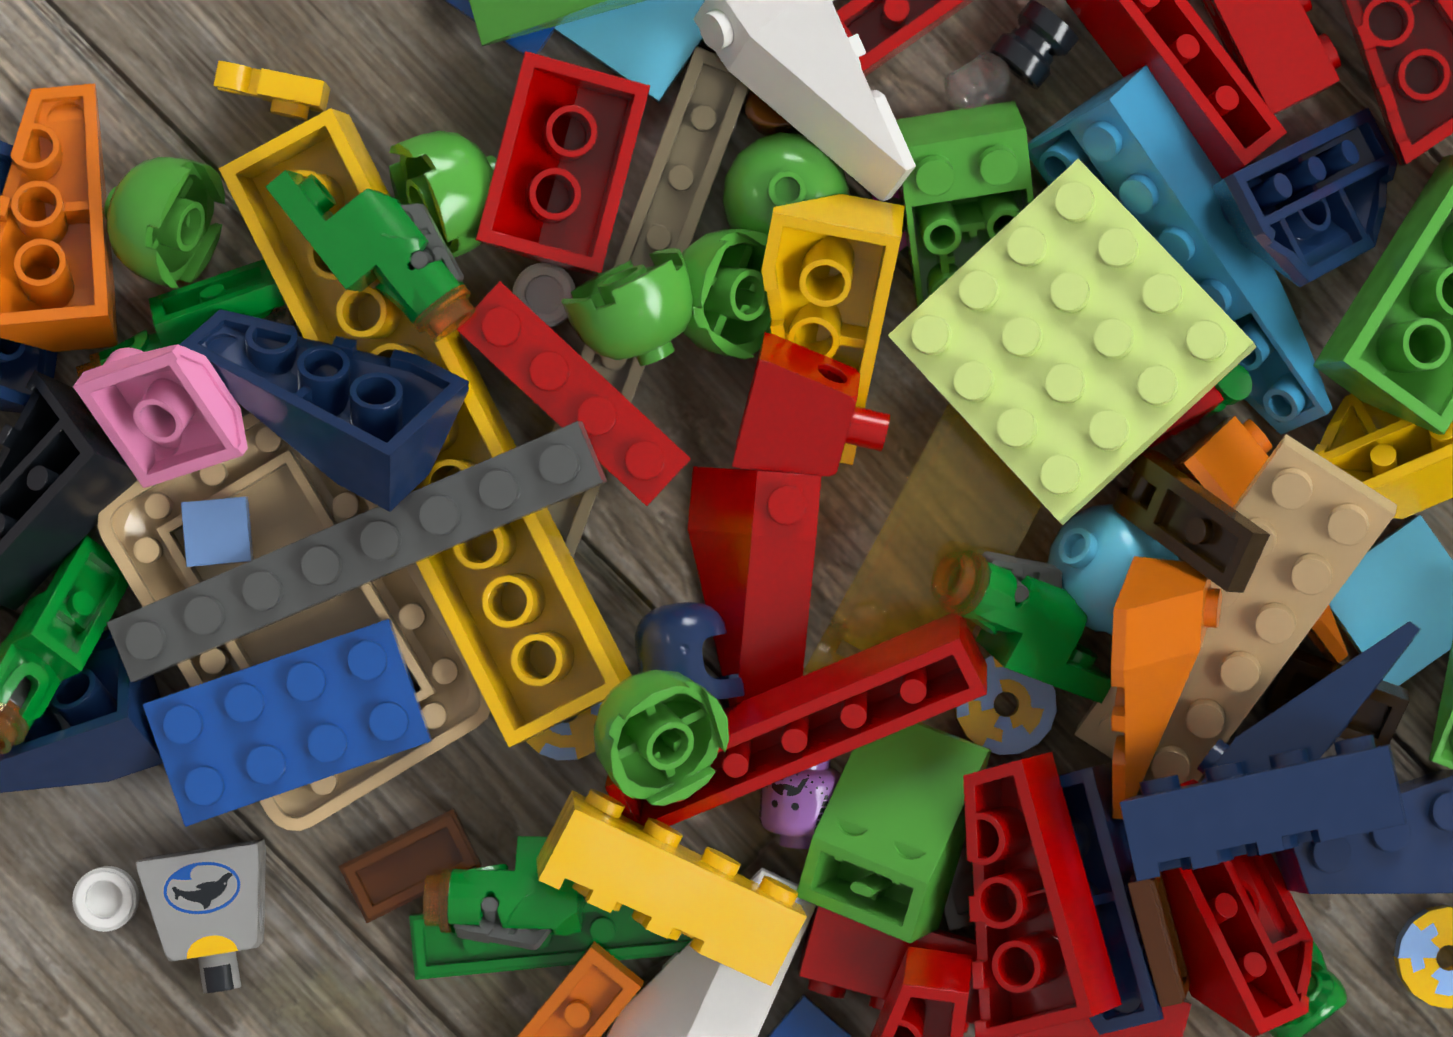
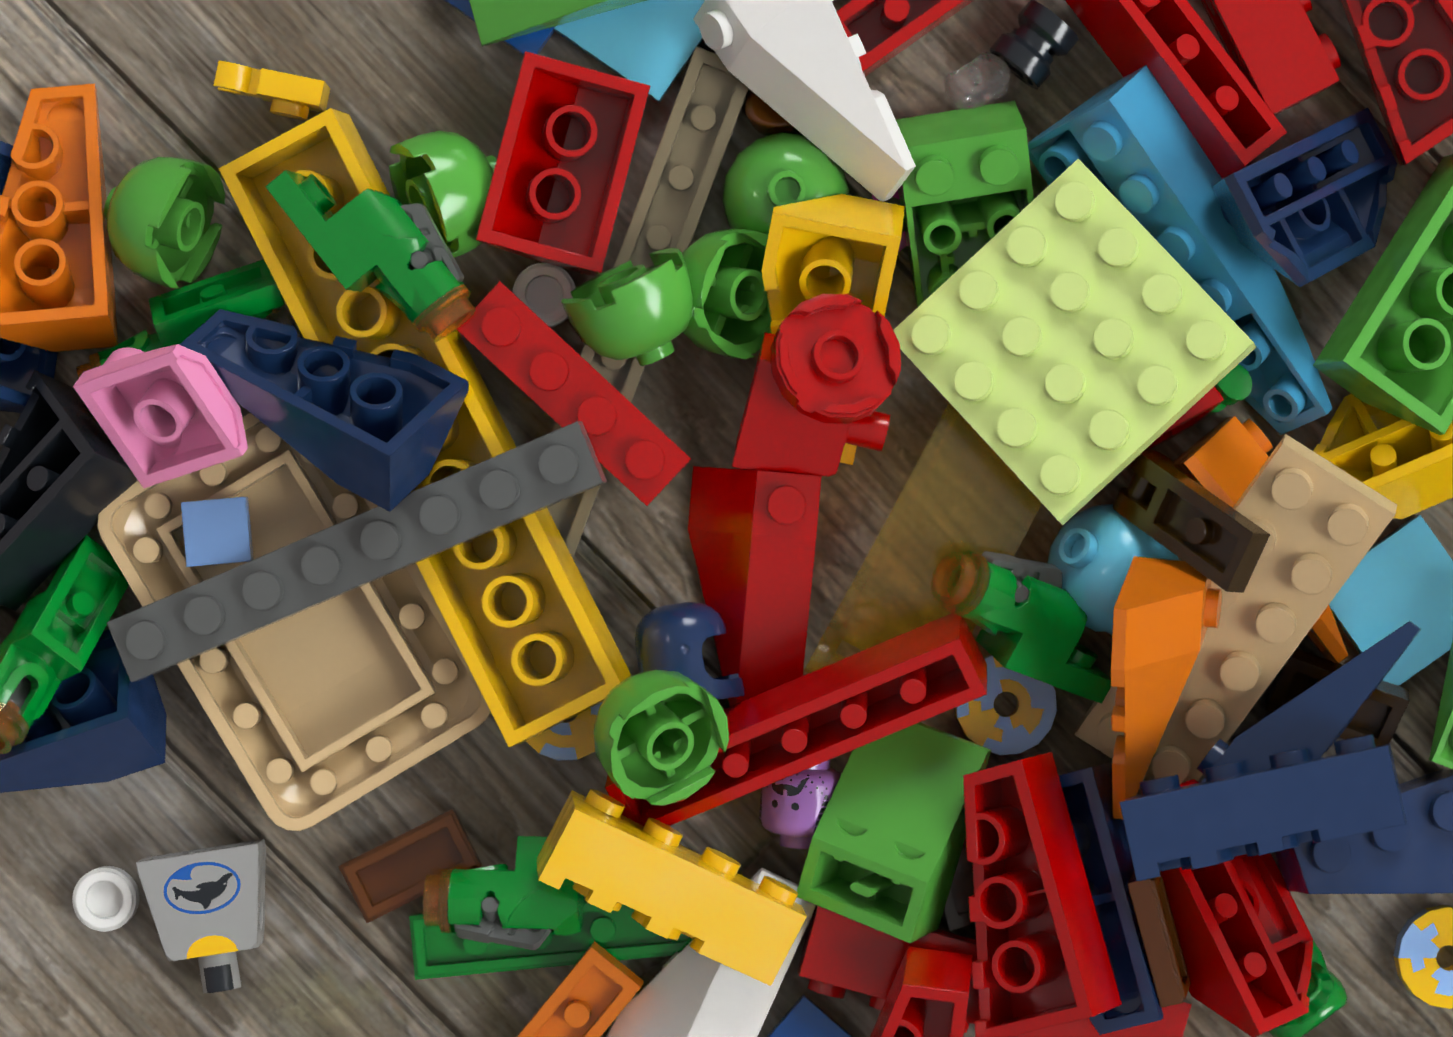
blue plate [143,619,432,827] -> none
none -> red tile [770,294,901,424]

